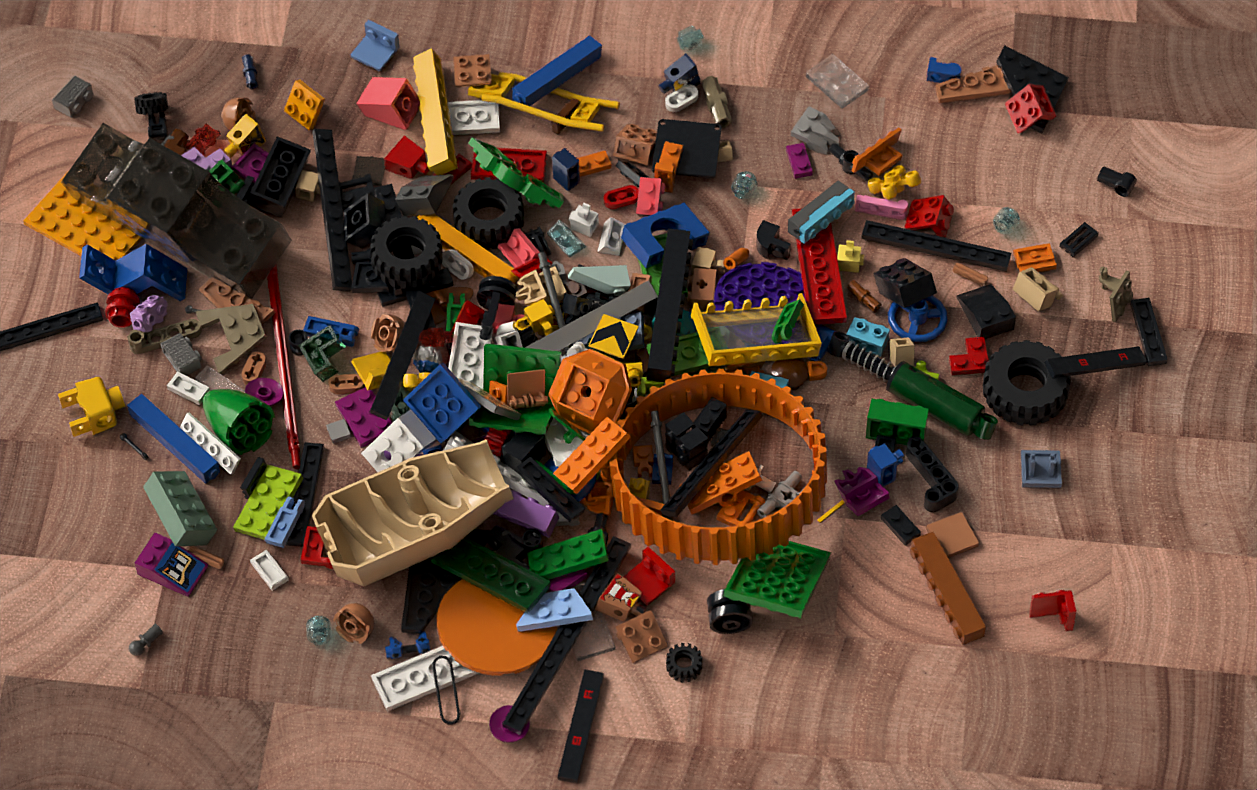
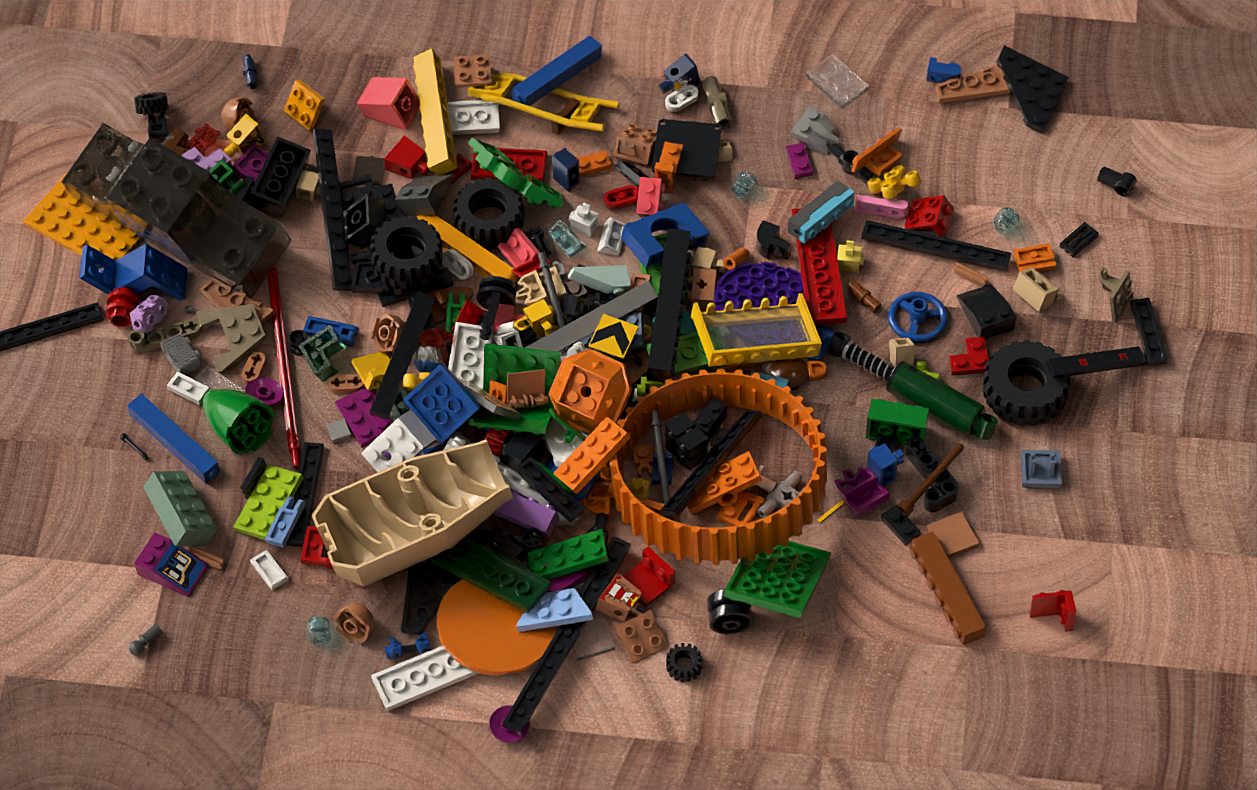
light grey brick [52,75,93,118] -> none
yellow piece [58,377,125,437] -> none
white bracket [180,412,241,474] -> none
medium blue bracket [351,20,400,71] -> none
black piece [432,656,460,725] -> none
black tile [557,669,604,783] -> none
yellow pin [625,362,643,387] -> none
clear light blue head [676,26,704,52] -> none
green hinge [772,299,804,344] -> none
medium azure brick [847,317,890,357] -> none
black brick [873,258,937,308] -> none
red bracket [1005,84,1056,134] -> none
none -> reddish brown piece [897,444,964,517]

